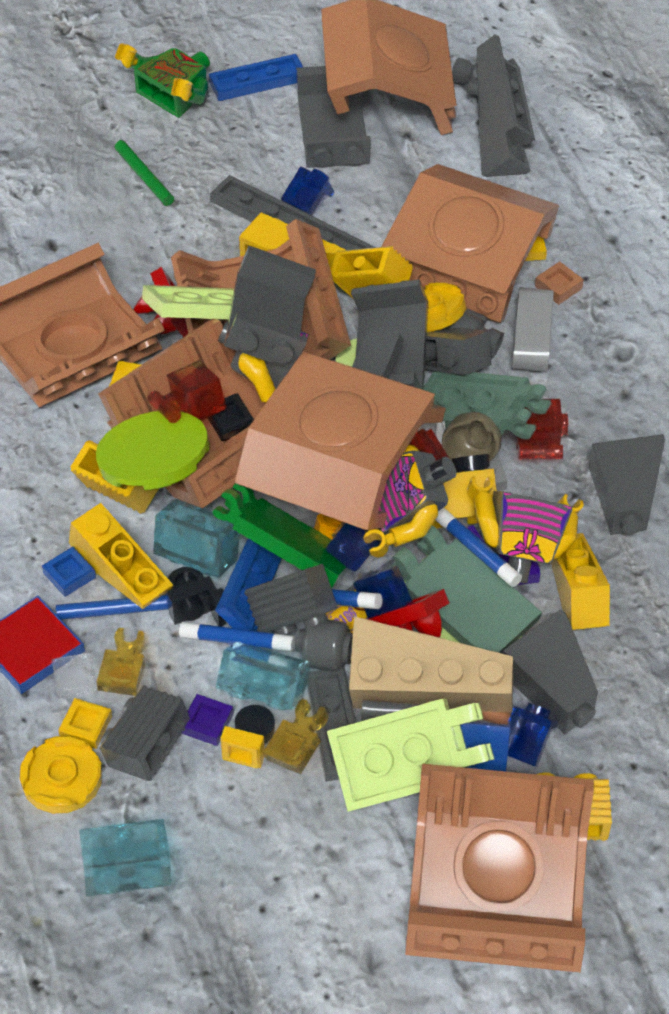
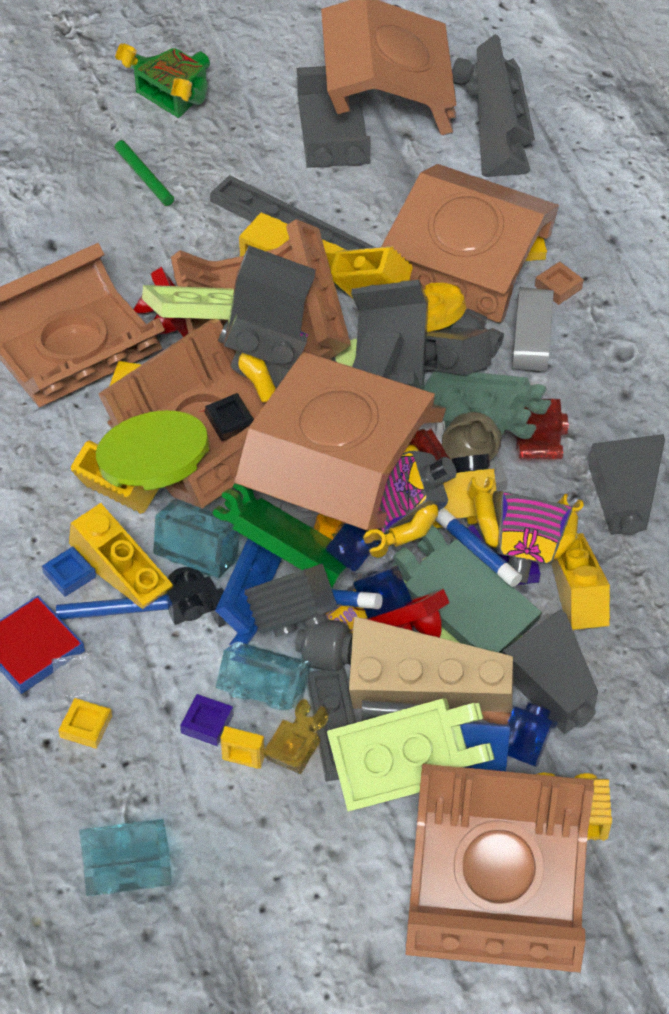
yellow tile [20,736,102,814] -> none
clear yellow plate [96,628,145,696] -> none
dark grey brick [100,685,190,781] -> none
clear red brick [148,360,226,423] -> none
blue bar [179,622,296,652] -> none
blue tile [209,54,303,101] -> none
black tile [234,705,275,744] -> none
clear blue bracket [281,166,335,215] -> none

